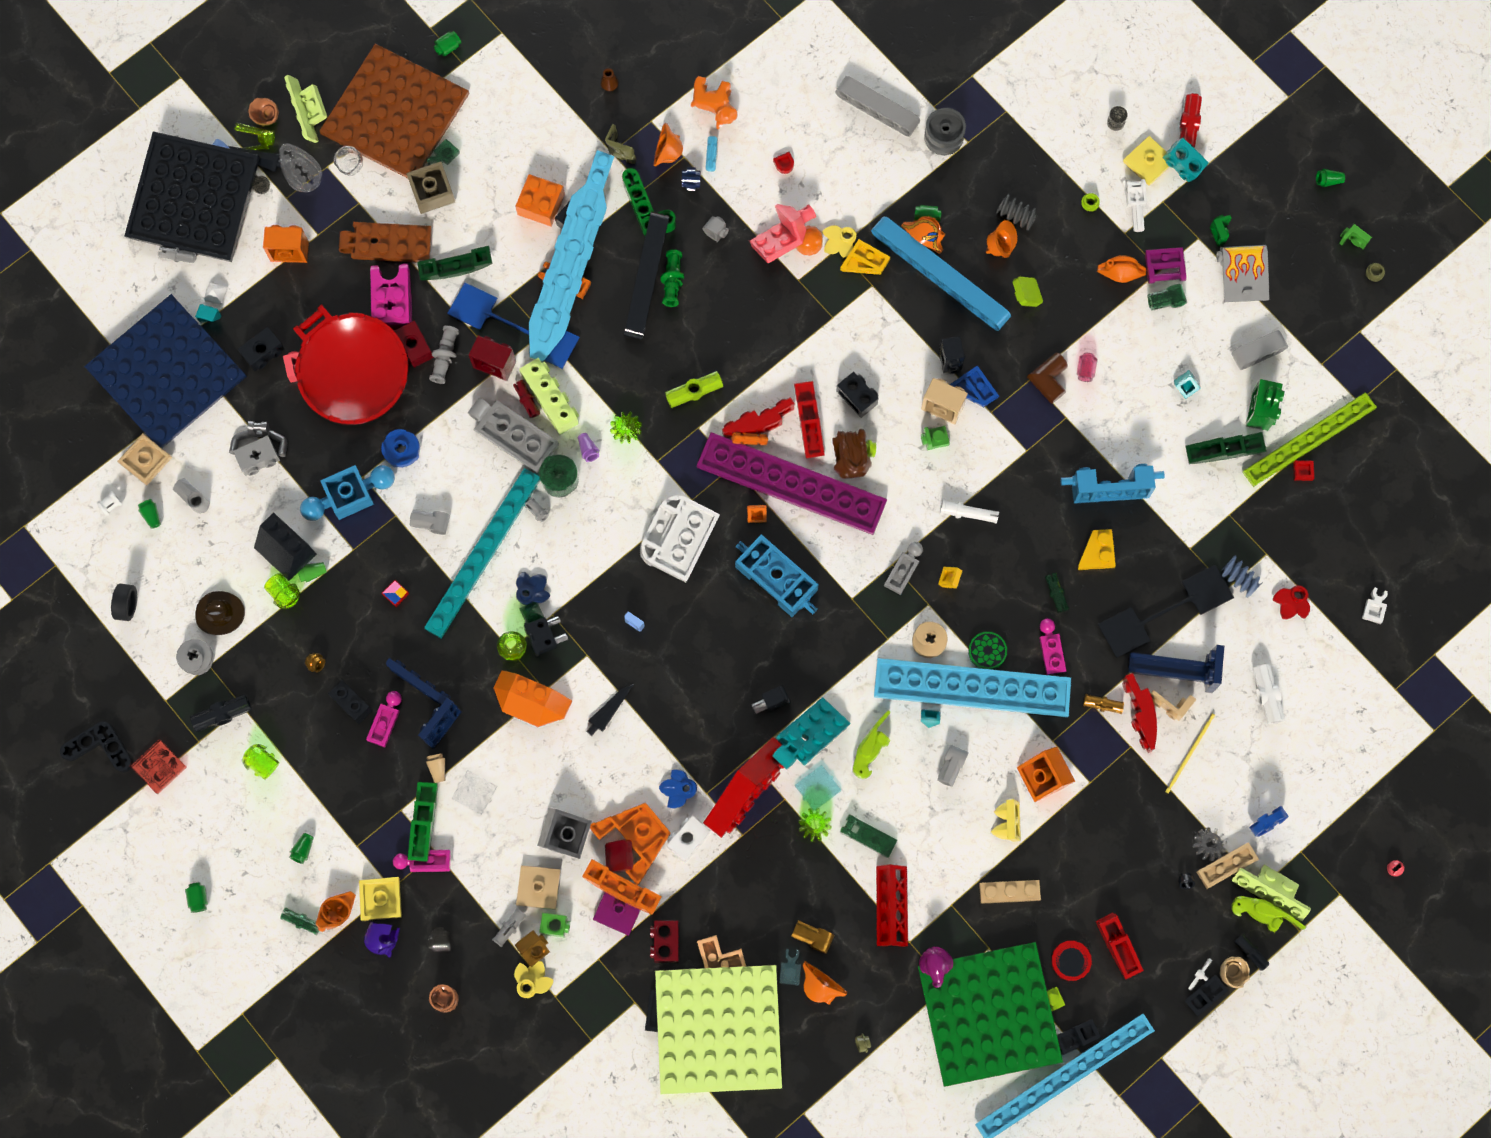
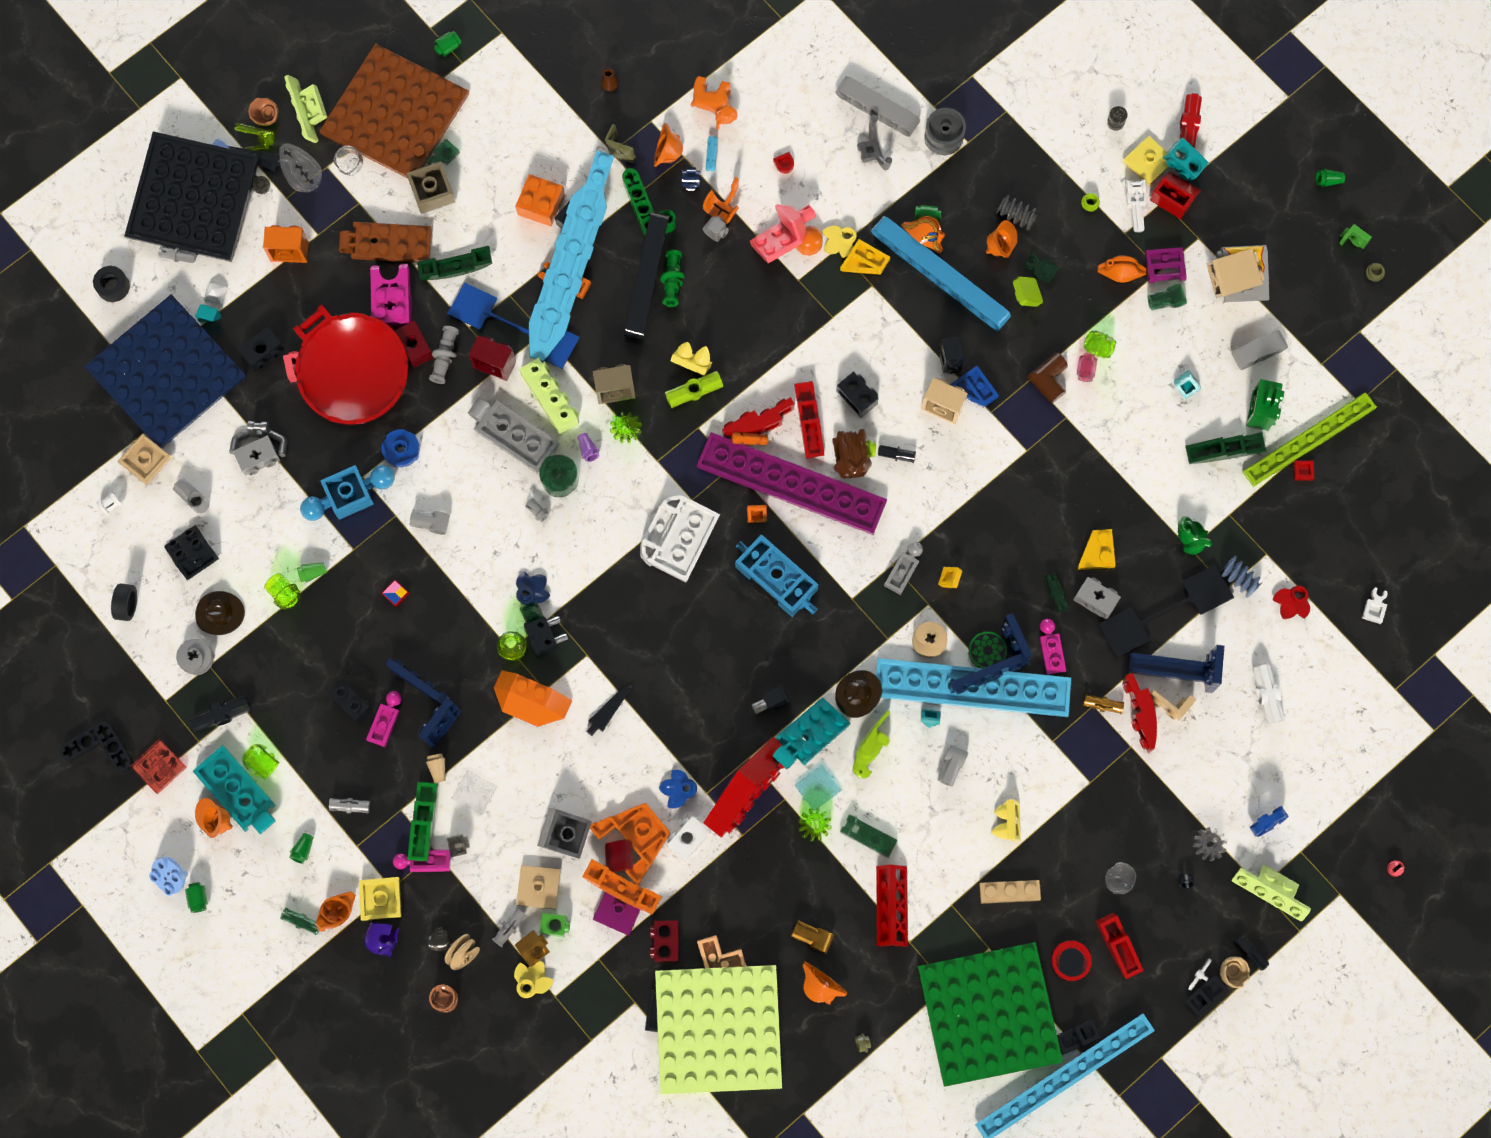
green cone [138,499,161,529] -> none
black slope [254,512,317,581] -> none
pearl gold plate [305,653,325,672] -> none
teal plate [424,468,541,639] -> none
dark red pin [513,380,540,418] -> none
light blue tile [624,612,645,632] -> none
clear light blue plate [779,949,801,986] -> none
magenta hair [919,947,953,988] -> none
bright green bracket [921,426,950,450] -> none
white pin [940,498,999,523] -> none
orange slope [1017,747,1075,802] -> none
lime plate [1047,987,1065,1012] -> none
dark azure brick [1061,464,1165,503] -> none
light yellow piece [1165,713,1215,794] -> none
tan plate [1197,842,1259,889] -> none
green bracket [1210,215,1232,247] -> none
lime animal [1231,896,1306,933] -> none
none -> black tyre [93,266,130,302]
none -> light blue plate [149,856,188,896]
none -> black bracket [164,525,219,581]
none -> teal hinge [193,745,276,834]
none -> orange piece [195,798,233,838]
none -> light grey pin [329,798,370,814]
none -> tan piece [444,934,480,970]
none -> clear smoke plate [447,833,470,857]
none -> dark tan brick [593,364,635,404]
none -> light yellow tile [671,342,712,376]
none -> orange helmet [703,176,739,224]
none -> dark brown hat [835,670,882,718]
none -> flat silver piece [857,115,892,170]
none -> black axle [878,445,916,463]
none -> dark blue bracket [949,613,1032,694]
none -> clear green plate [1025,253,1060,285]
none -> light grey brick [1074,577,1121,620]
none -> clear neon green gear [1083,331,1117,358]
none -> clear hair [1105,862,1137,894]
none -> red slope [1150,171,1201,220]
none -> green hair [1177,516,1212,555]
none -> tan slope [1206,249,1264,299]

